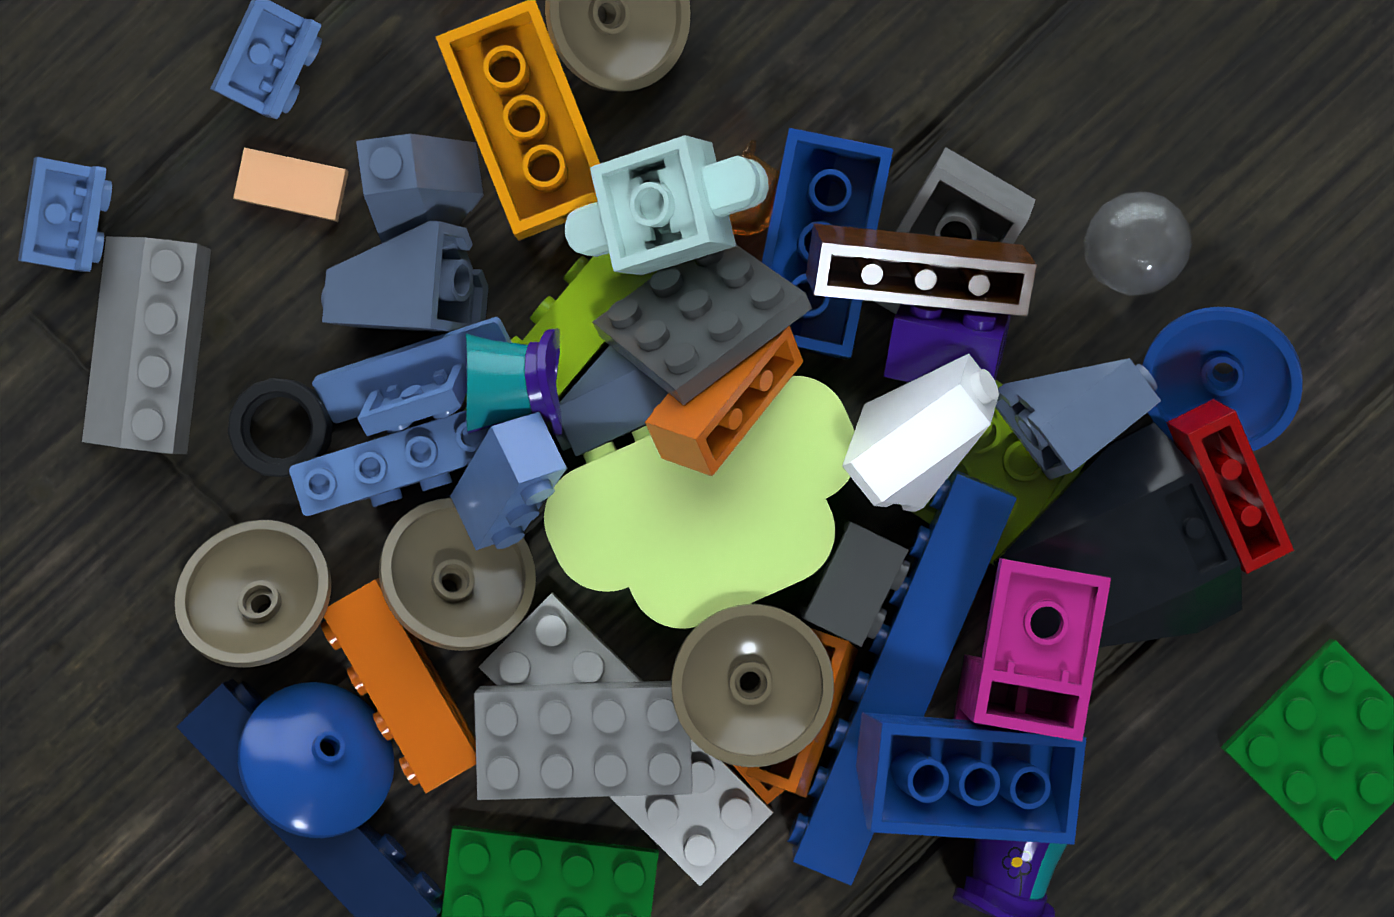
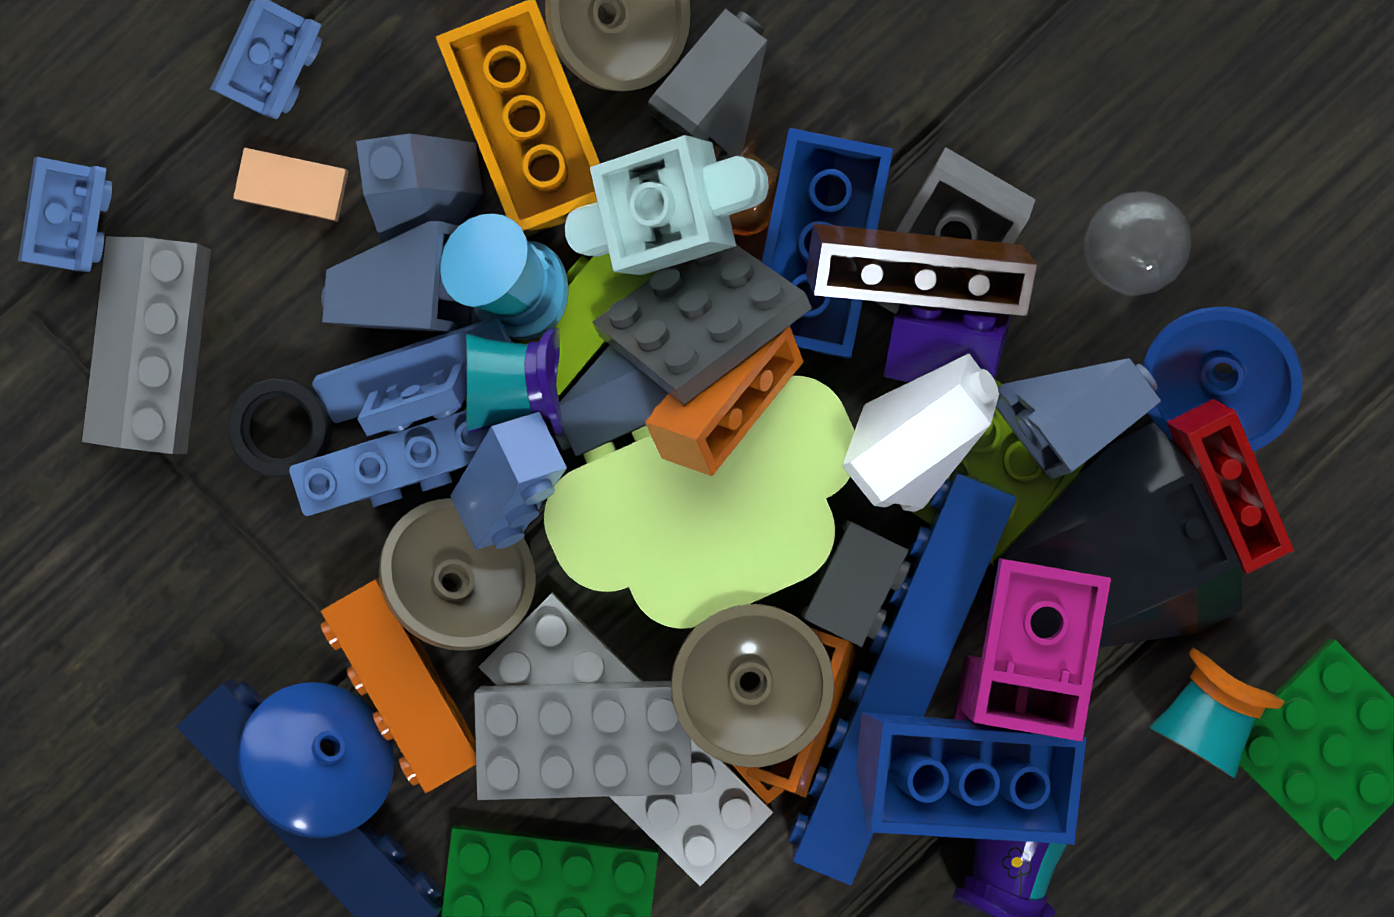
dark tan dish [175,520,331,667] -> none
none -> medium azure hat [440,214,568,340]
none -> dark grey slope [648,9,767,162]
none -> teal hat [1149,647,1285,779]

